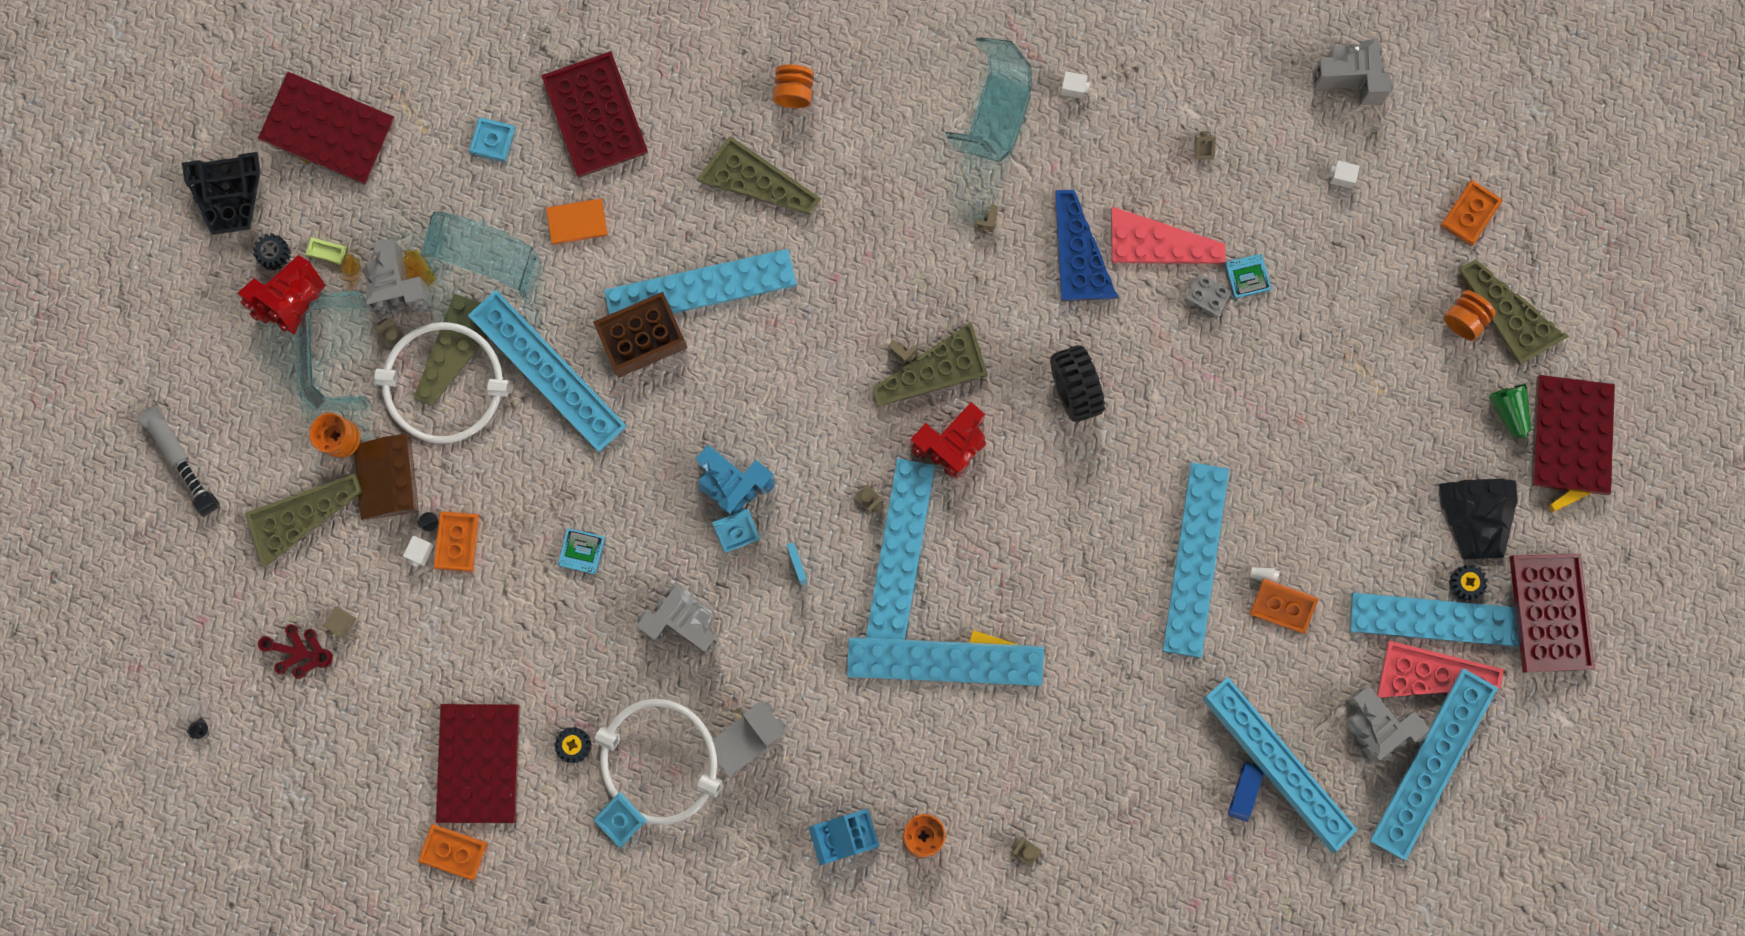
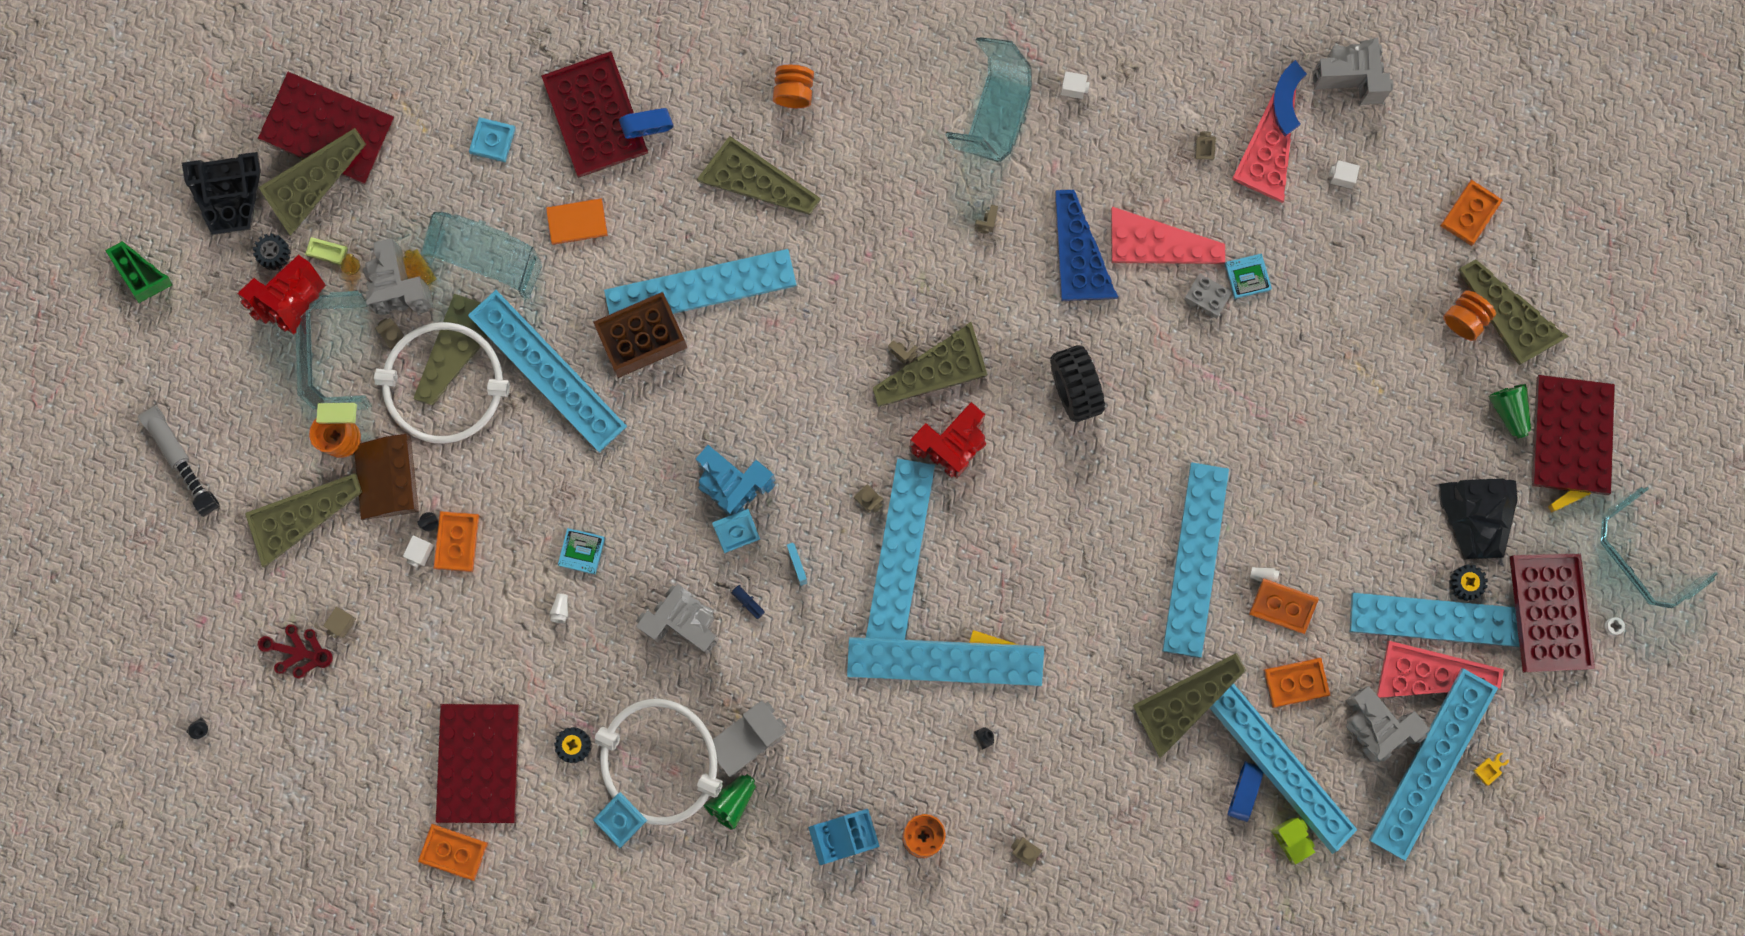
none -> green wedge [105,241,173,303]
none -> olive wing [258,128,366,236]
none -> yellowish green tile [316,403,357,424]
none -> white cone [549,593,568,623]
none -> blue beam [619,108,674,139]
none -> green cone [703,774,756,830]
none -> dark blue axle [731,585,765,619]
none -> black plate [974,727,994,750]
none -> olive wing [1133,653,1247,758]
none -> coral wing [1232,89,1296,203]
none -> orange tile [1263,658,1331,708]
none -> lime brick [1271,818,1316,865]
none -> blue tile [1273,60,1307,136]
none -> yellow plate [1473,753,1509,786]
none -> clear light blue piece [1600,486,1718,609]
none -> white bush [1604,617,1625,636]

